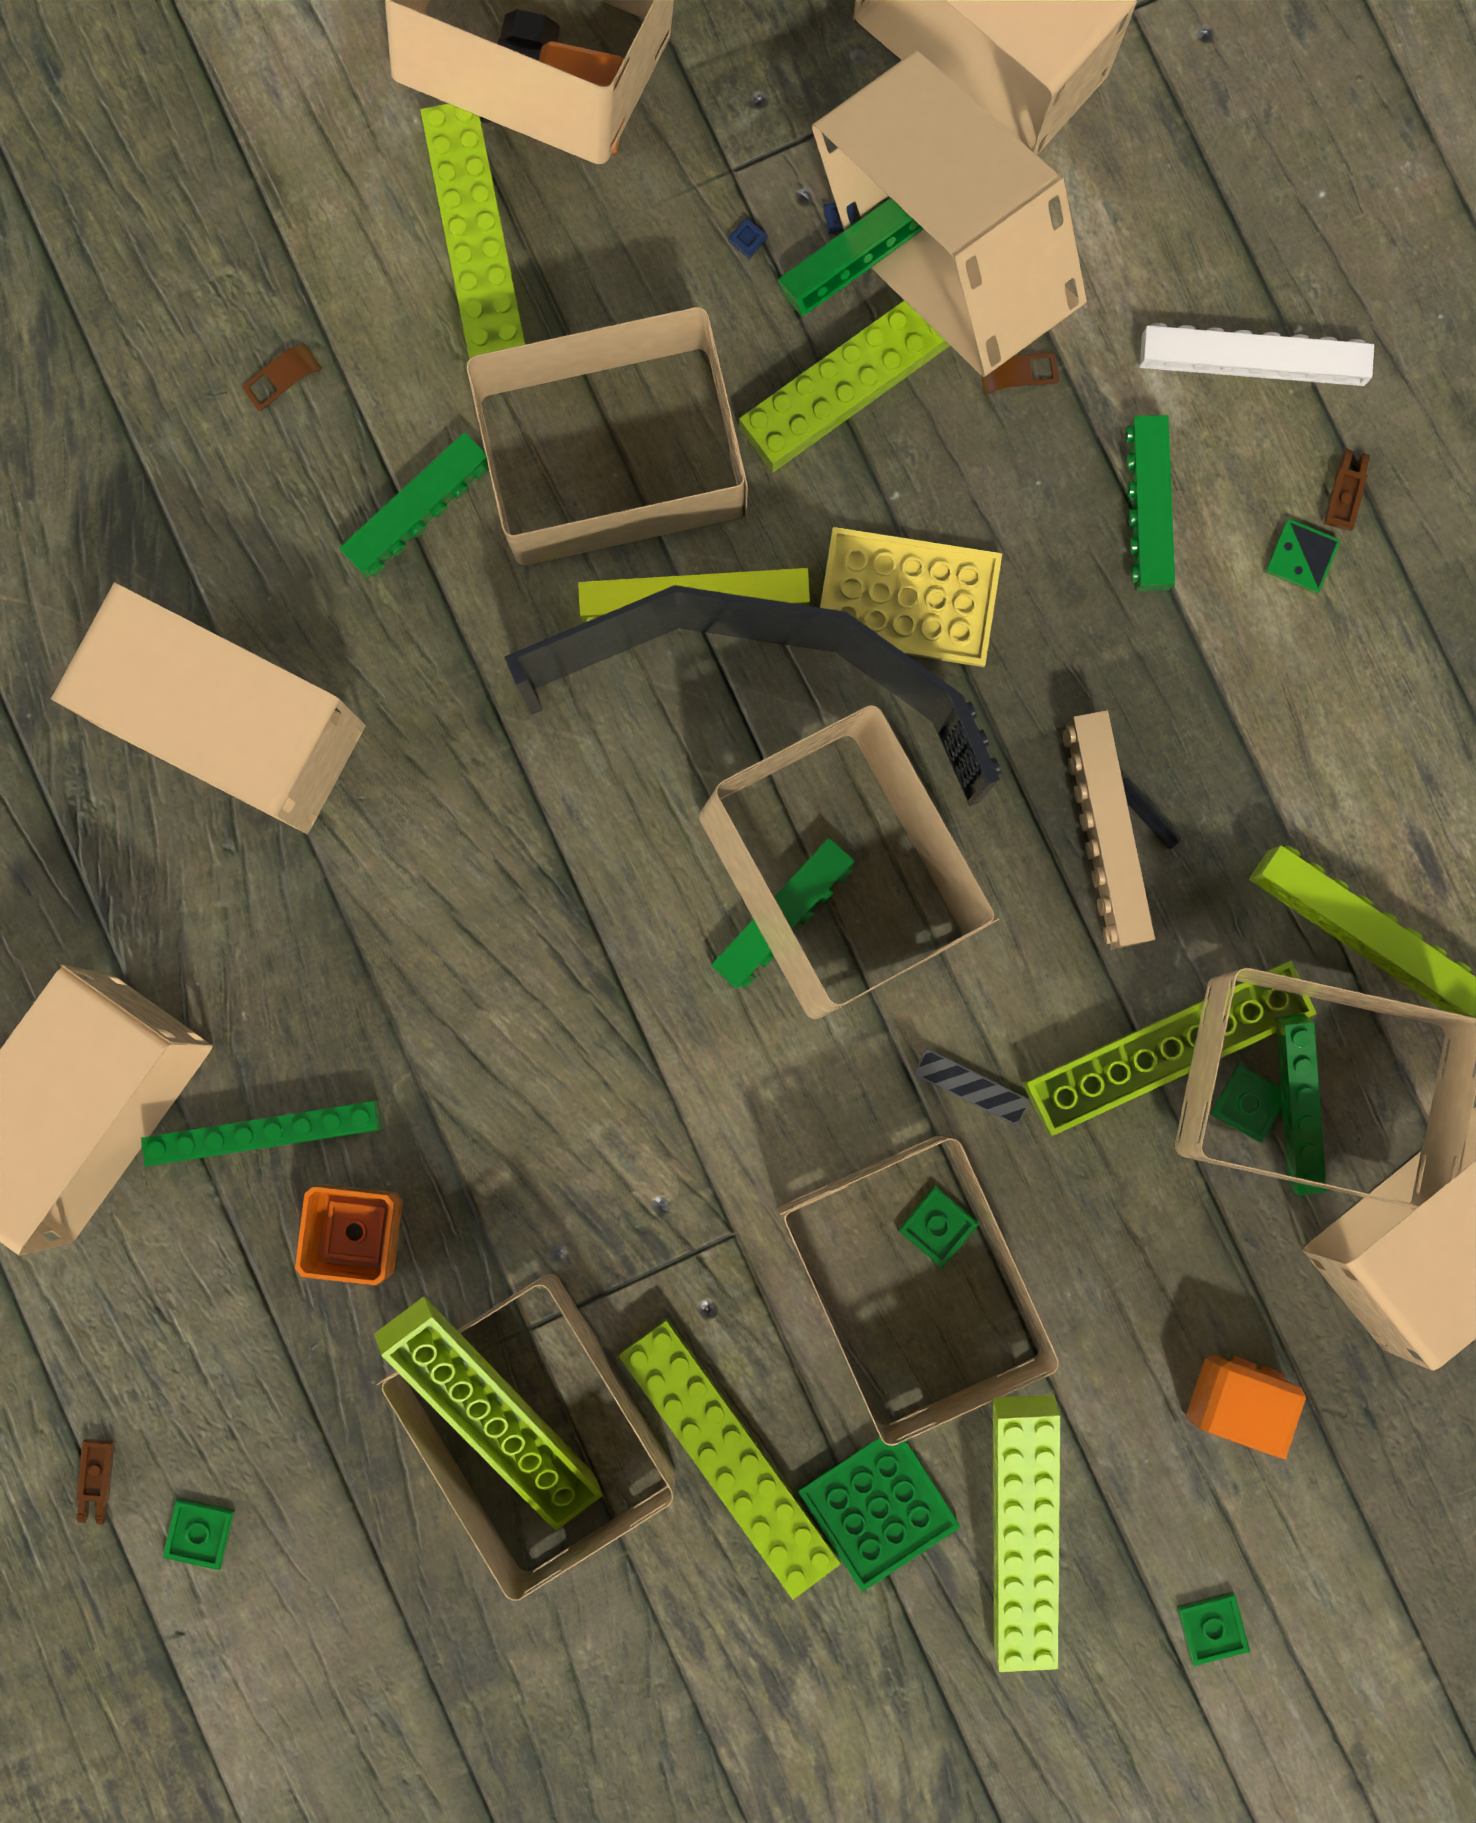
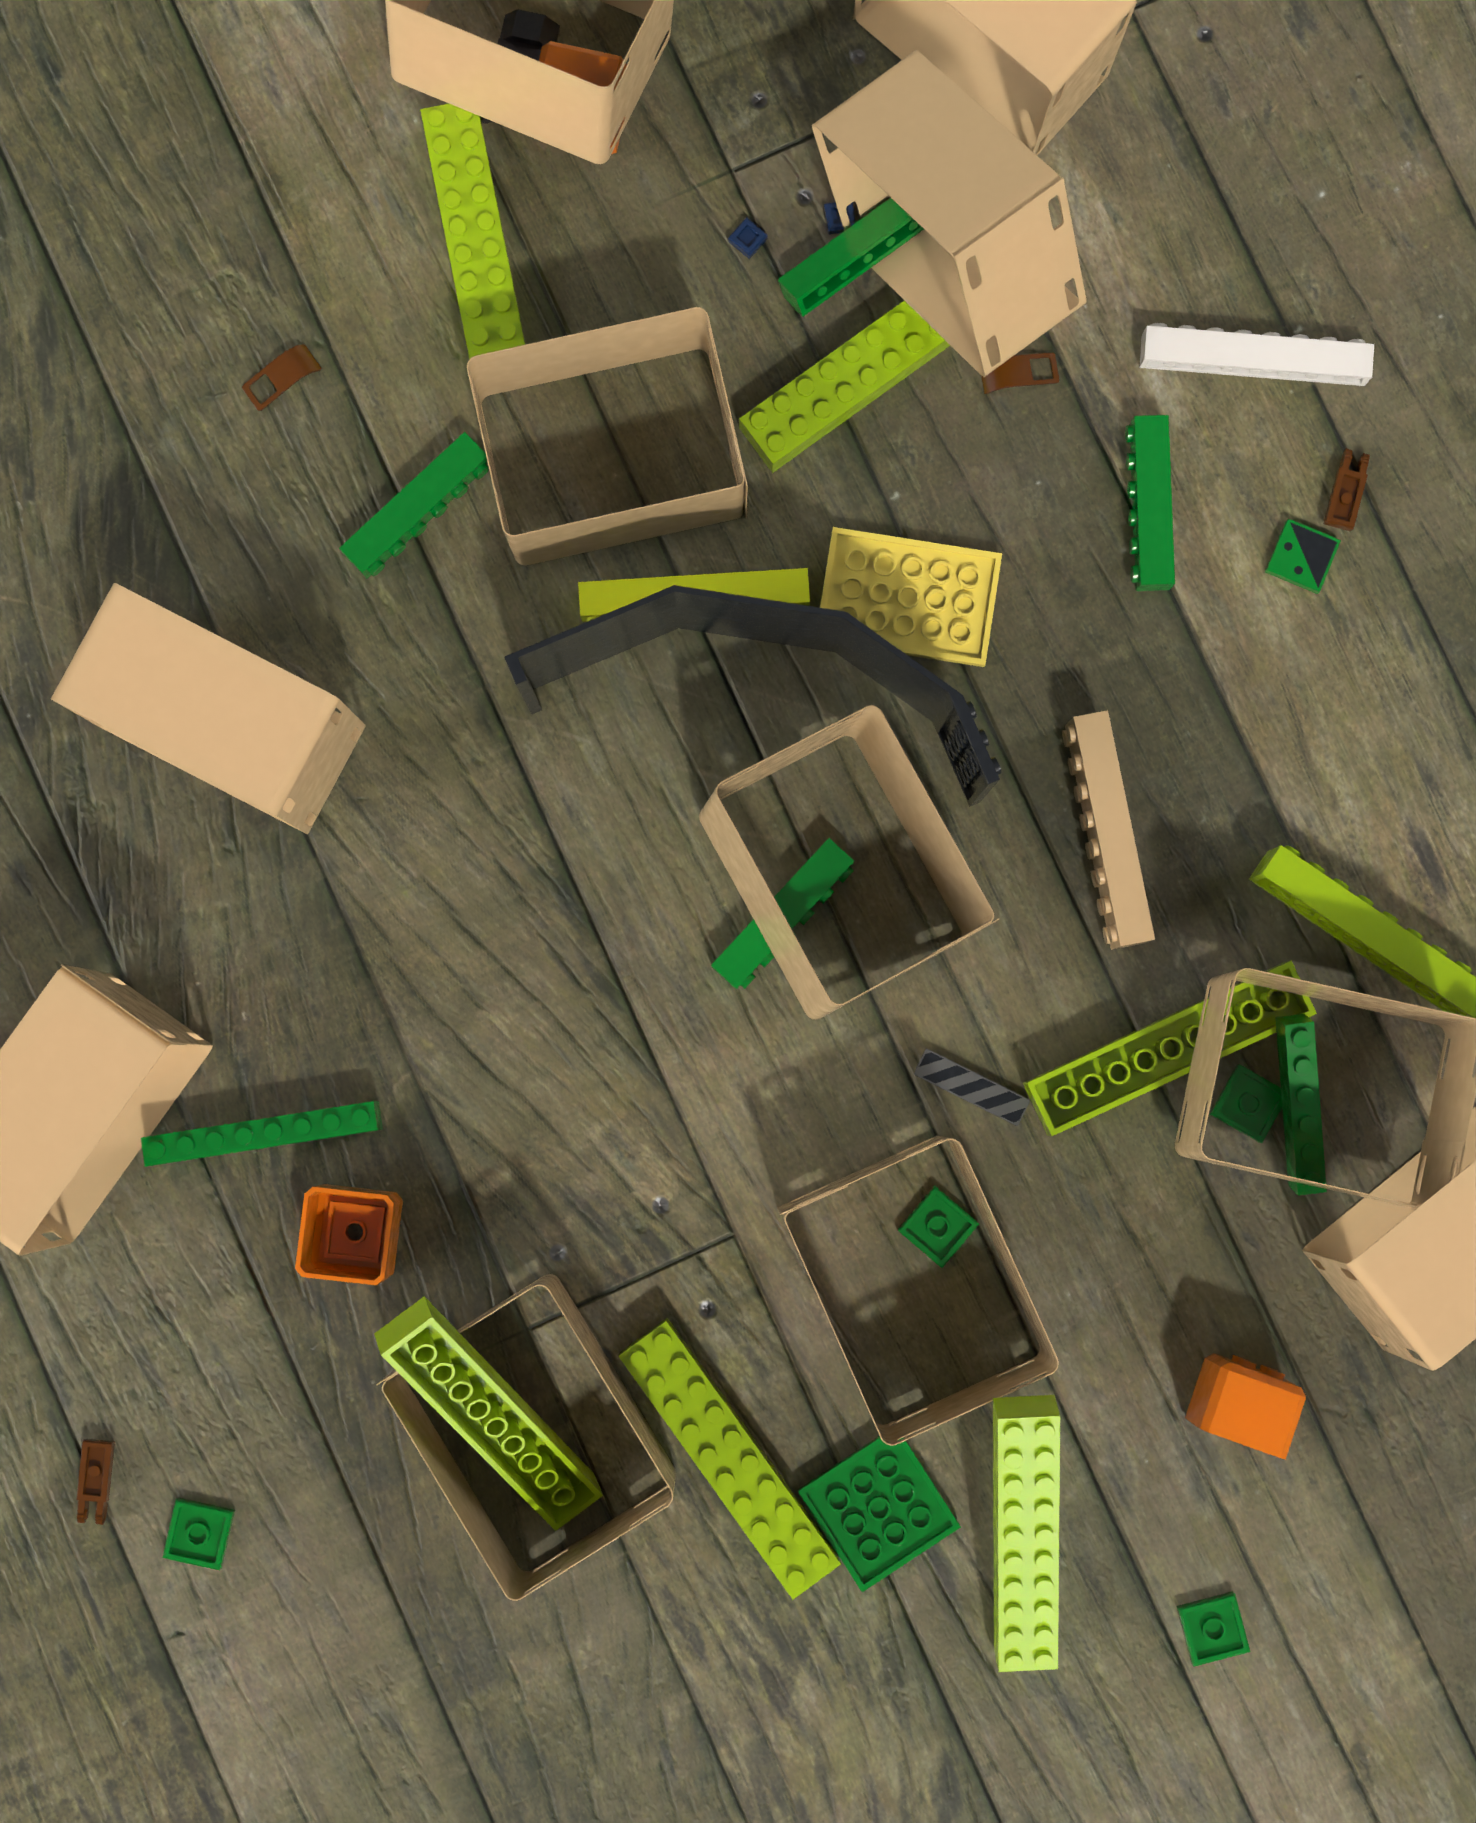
black axle [1122,778,1181,849] -> none

